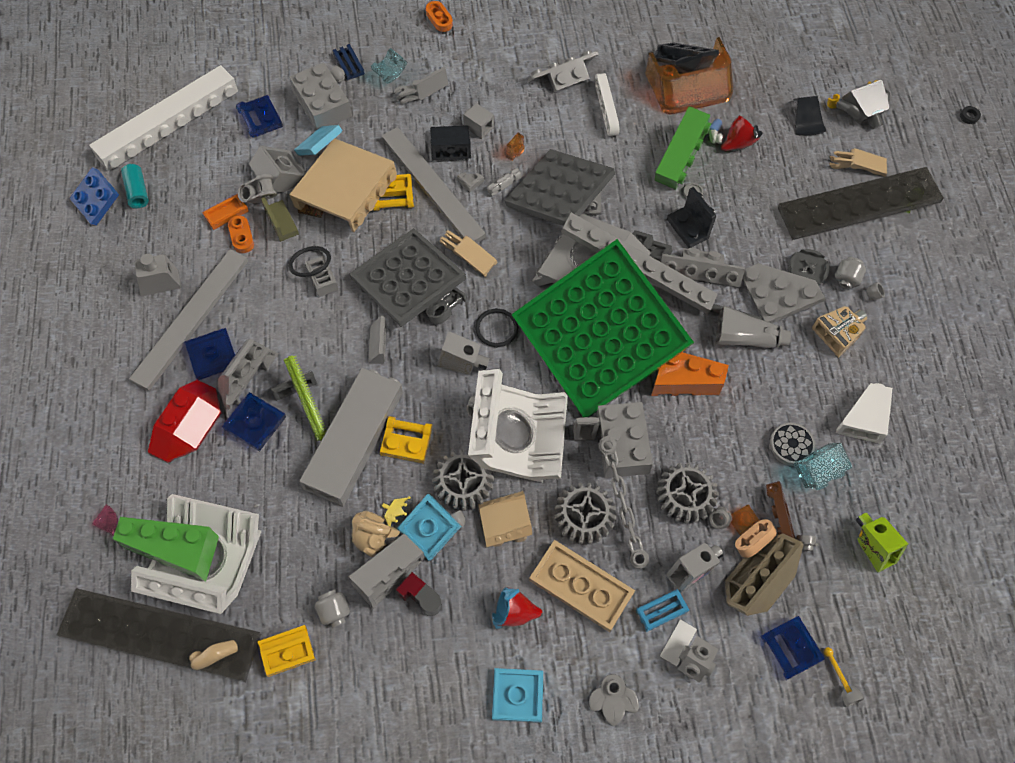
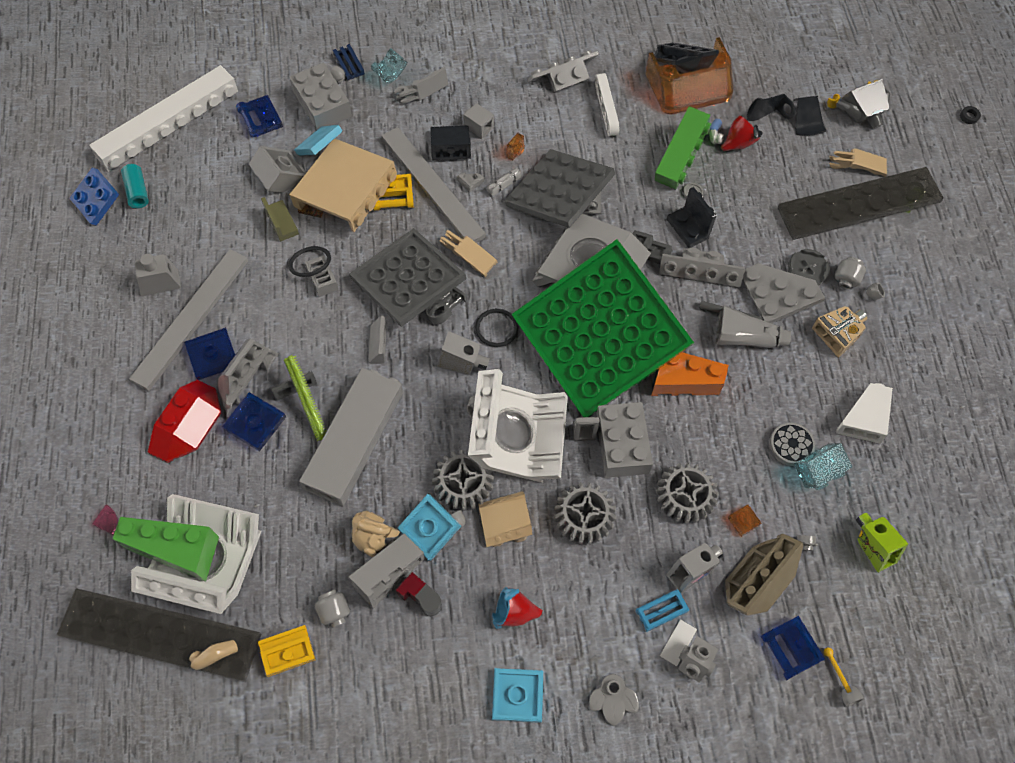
orange tile [202,194,249,230] -> none
orange plate [228,216,254,254] -> none
light grey piece [238,174,277,204] -> none
yellow plate [380,416,433,464] -> none
light yellow piece [382,496,411,527] -> none
orange plate [426,1,453,32] -> none
tan plate [529,540,635,632] -> none
light grey plate [561,212,717,313] -> none
light grey piece [598,436,649,568] -> none
light grey plate [709,506,732,529] -> none
light nougat beam [735,519,777,558] -> none
reddish brown hinge [766,481,796,539] -> none
none -> black piece [747,94,796,121]

